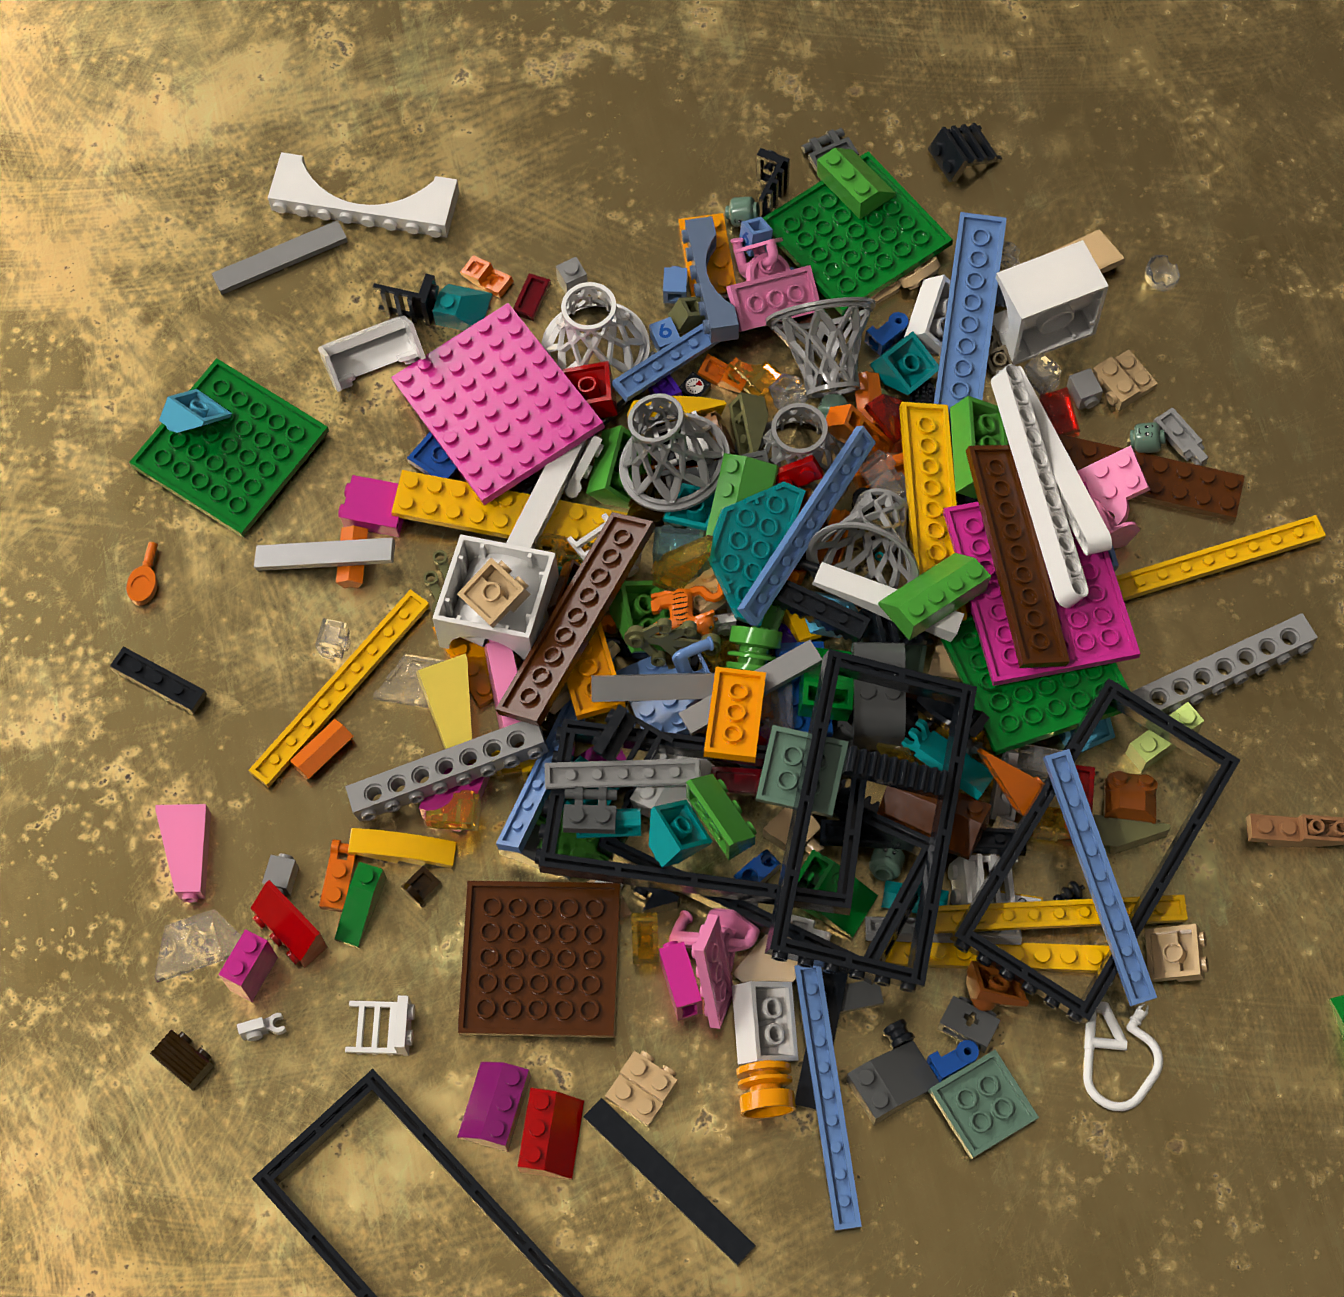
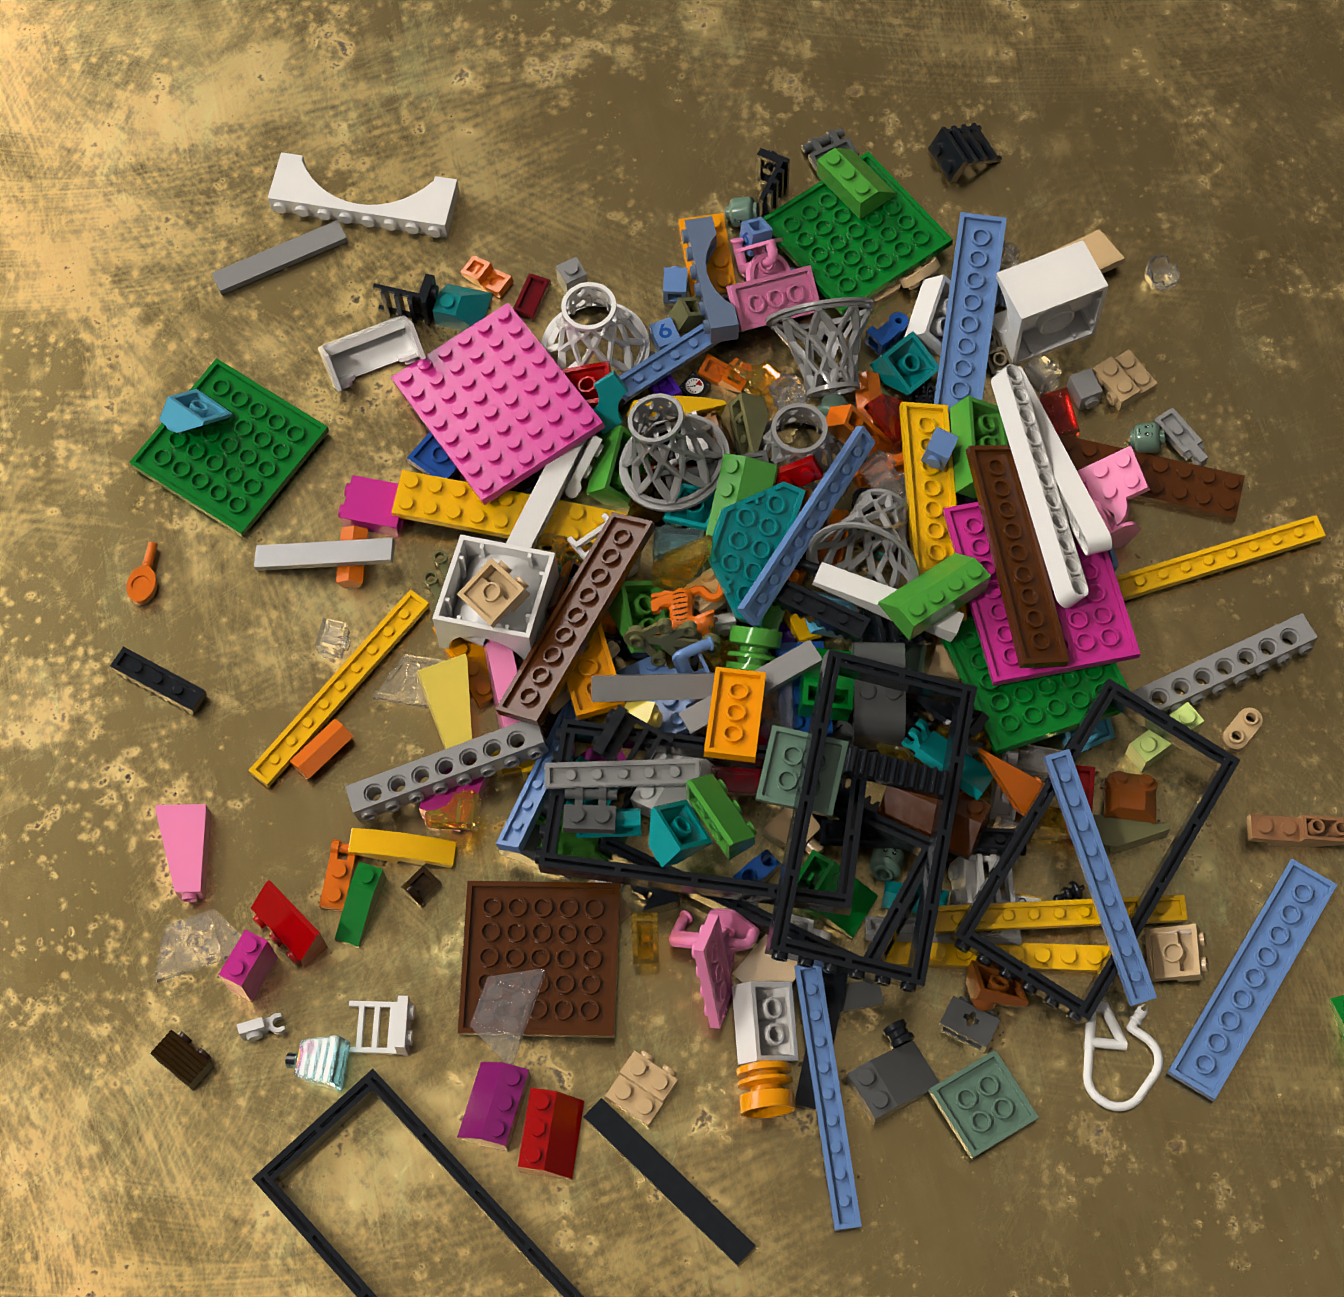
light grey brick [262,853,299,896] -> none
dark pink brick [659,941,703,1021] -> none
blue leg [926,1040,979,1082] -> none
none -> clear light blue torso [285,1035,351,1091]
none -> clear wing [470,969,546,1065]
none -> teal tile [593,371,628,434]
none -> light yellow brick [624,701,663,729]
none -> medium blue brick [921,427,958,471]
none -> medium blue plate [1167,858,1337,1102]
none -> tan plate [1221,708,1263,752]

